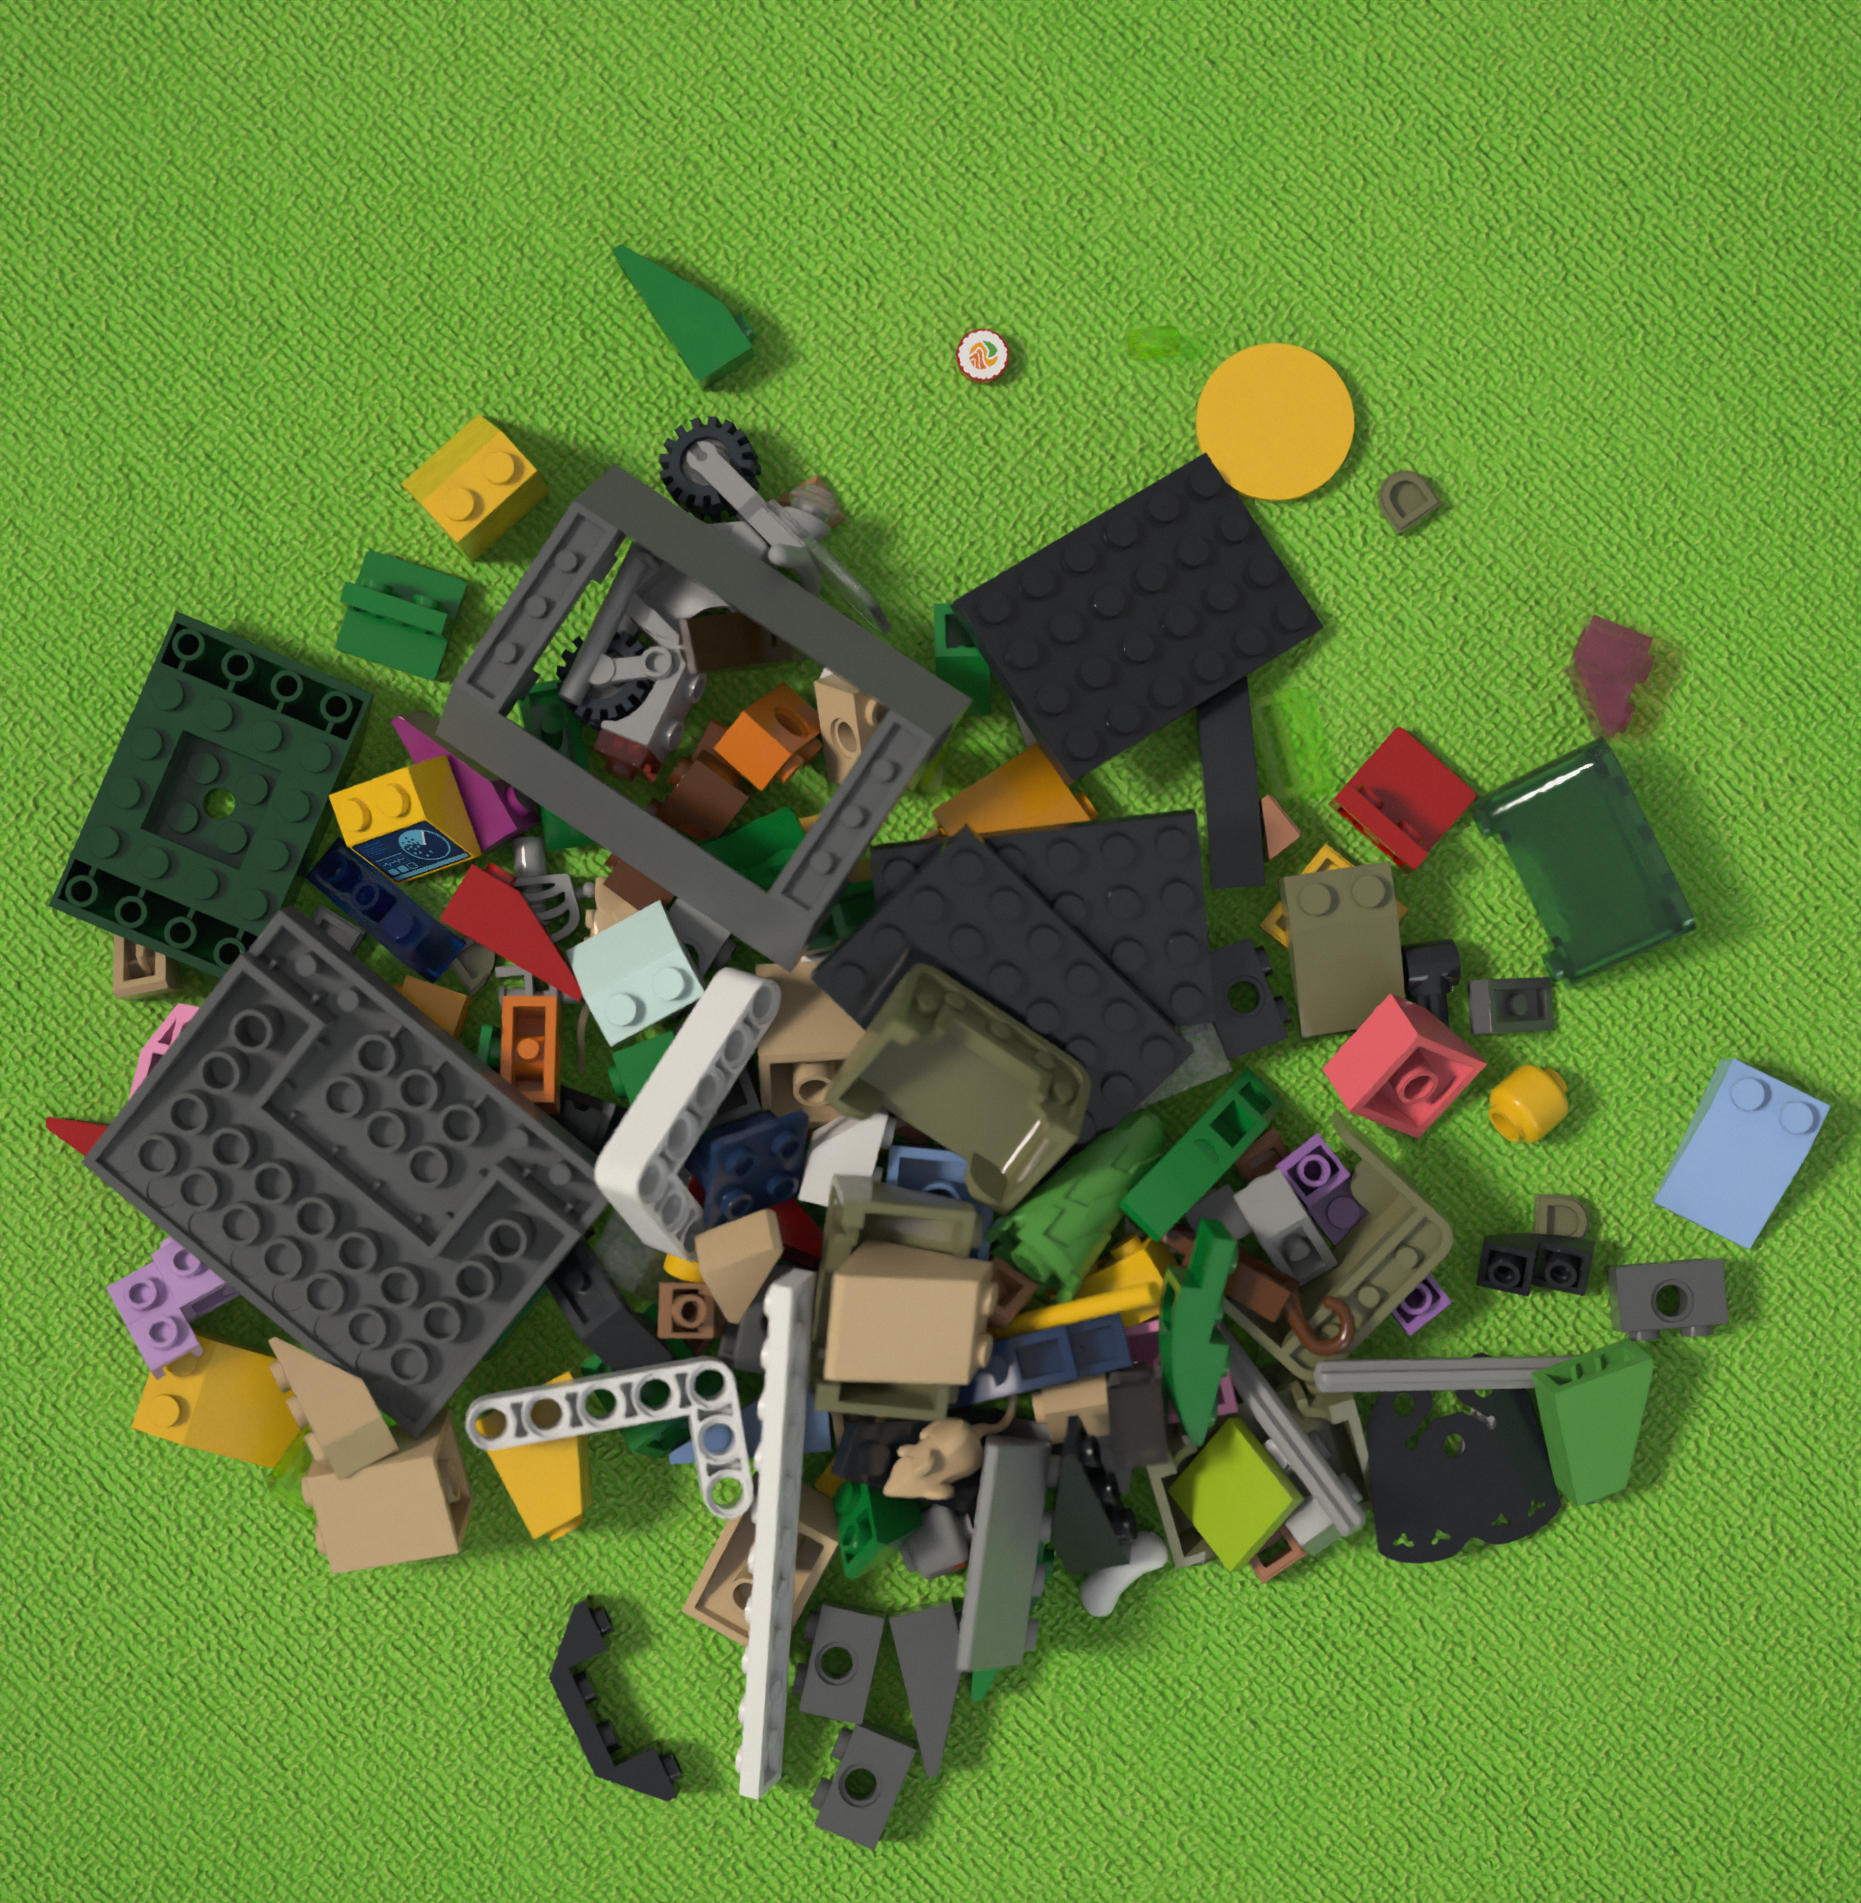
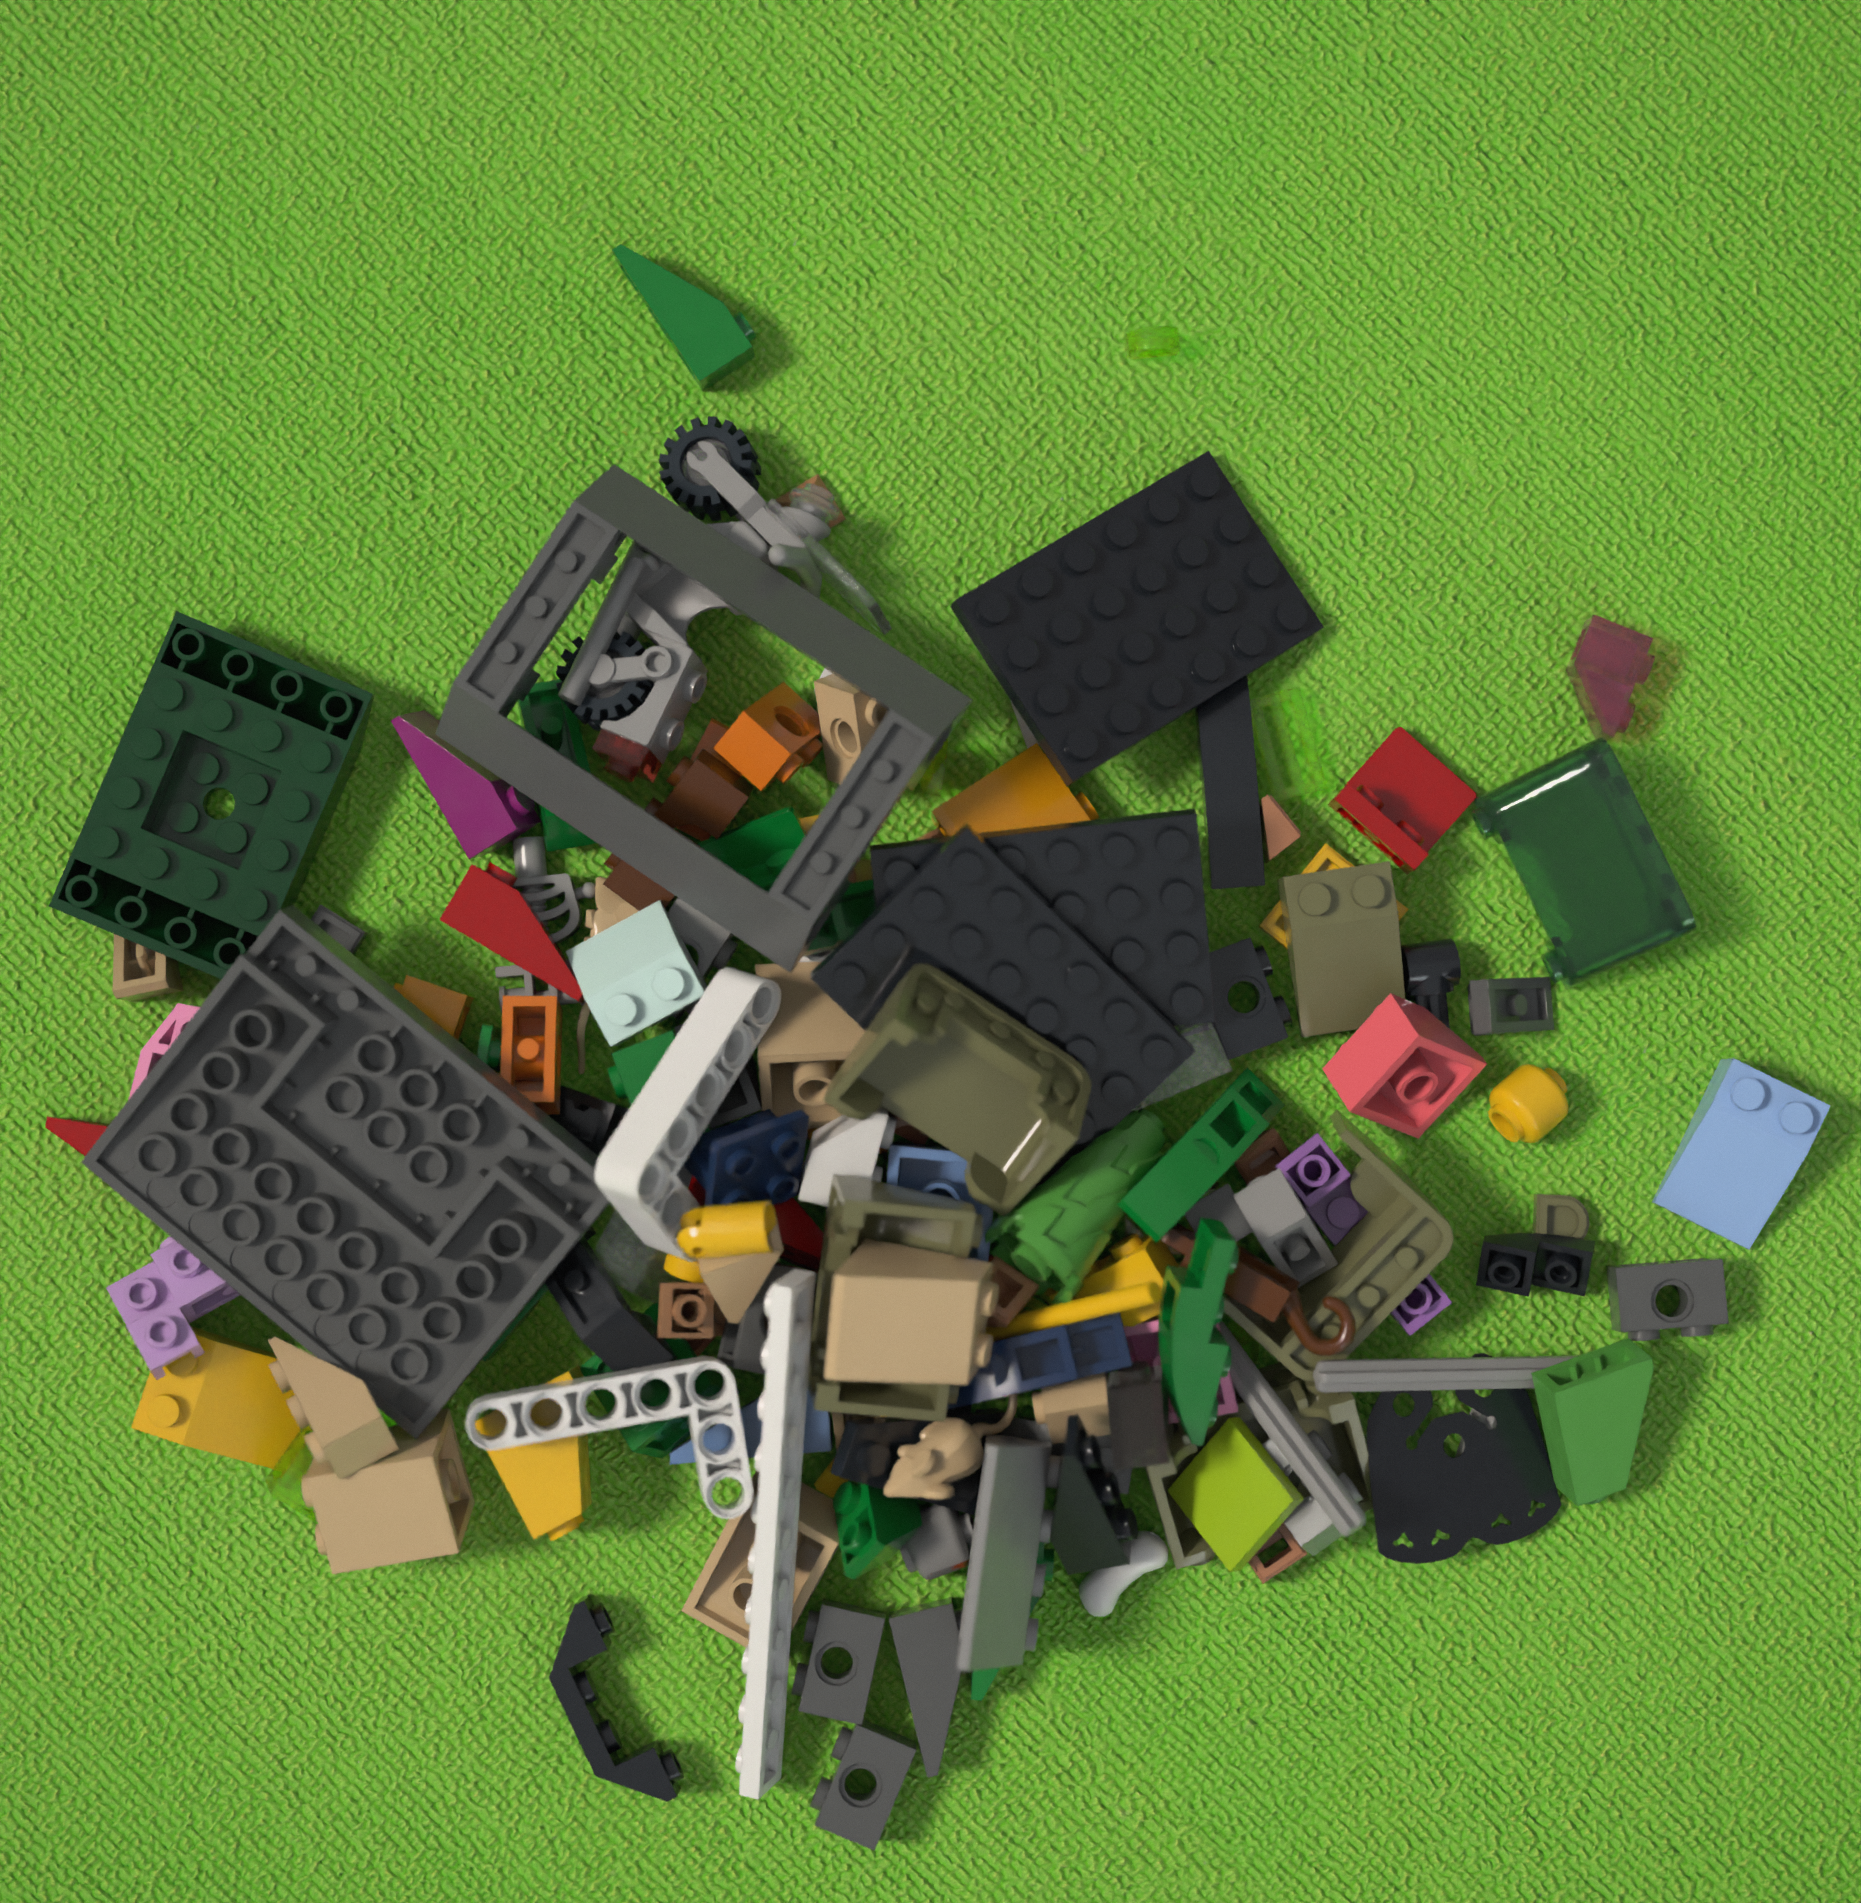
clear blue slope [305,837,467,984] -> none
yellow slope [328,754,482,885] -> none
green bracket [336,550,468,681] -> none
yellow slope [401,414,550,563] -> none
olive tile [442,936,497,997] -> none
dark brown slope [679,612,810,674] -> none
green slope [934,603,991,717] -> none
tile [956,329,1009,385] -> none
yellow tile [1195,343,1354,502] -> none
olive tile [1377,471,1442,536] -> none
none -> yellow piece [677,1201,777,1259]

